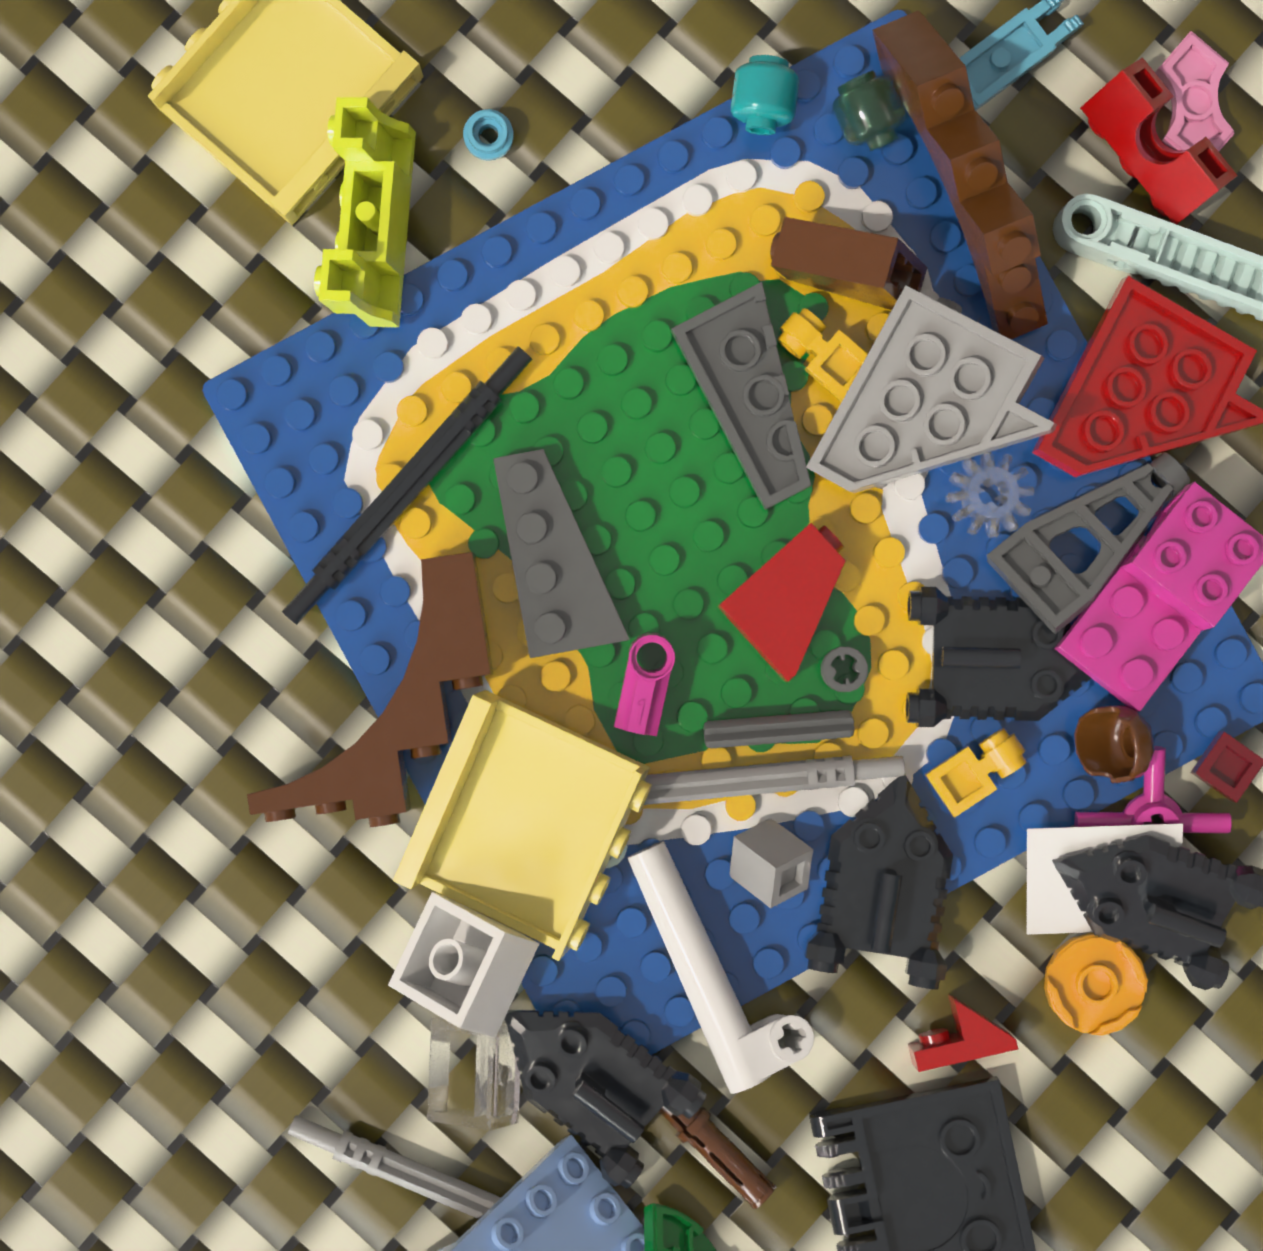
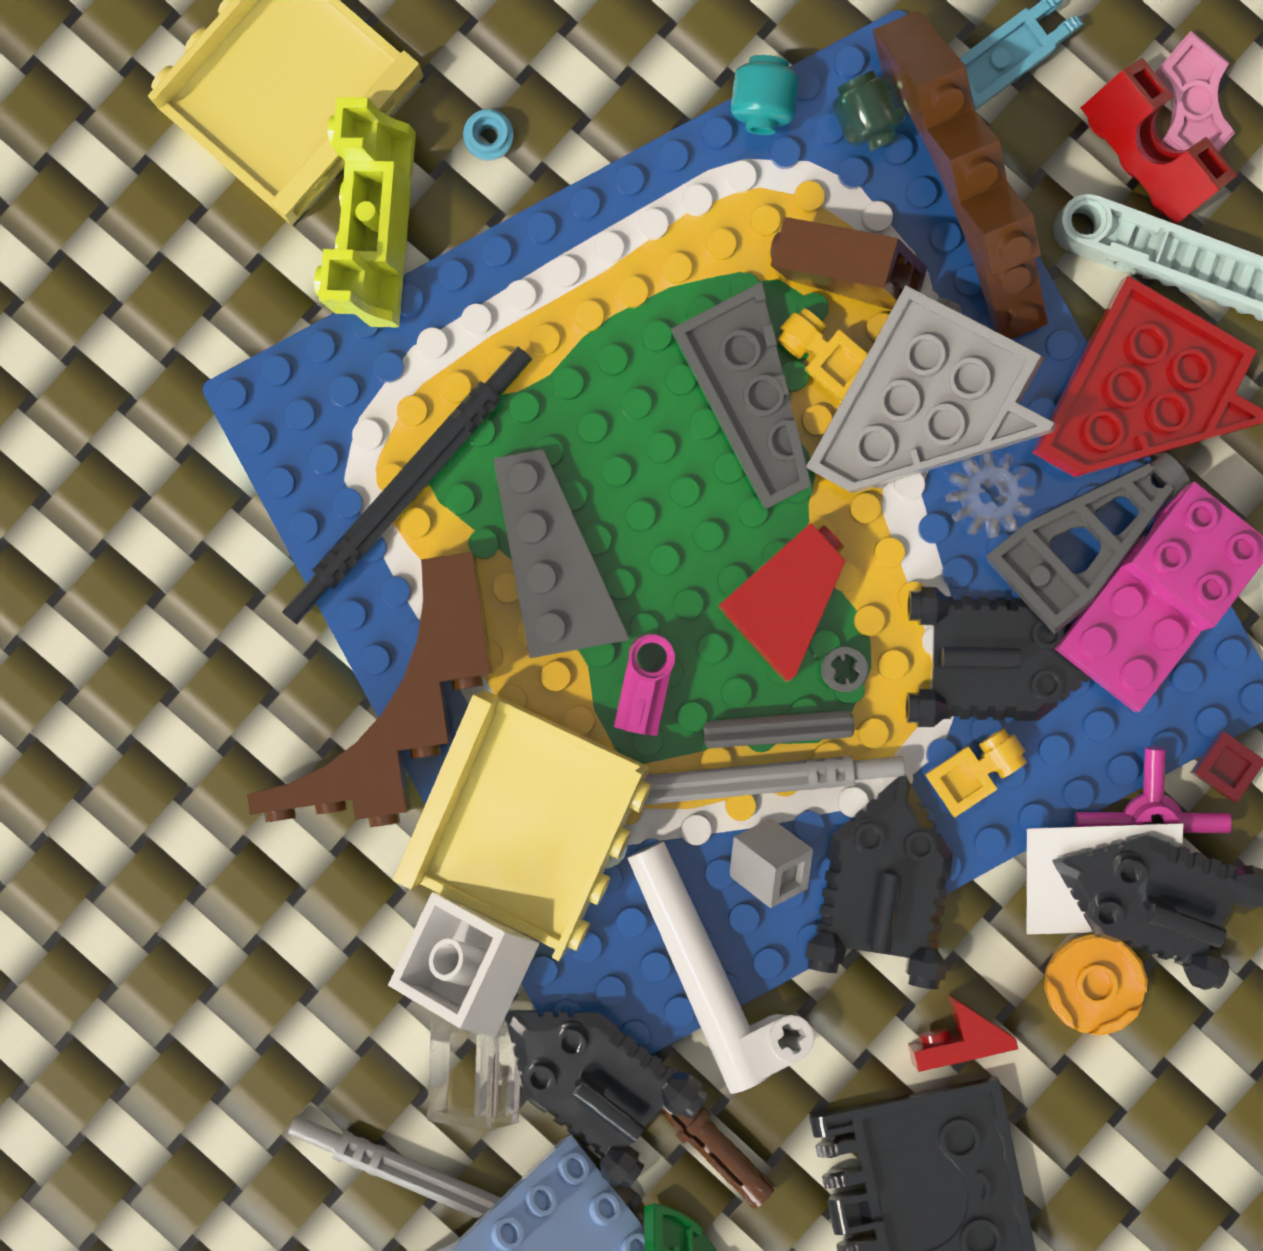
reddish brown hair [1074,705,1154,783] -> none

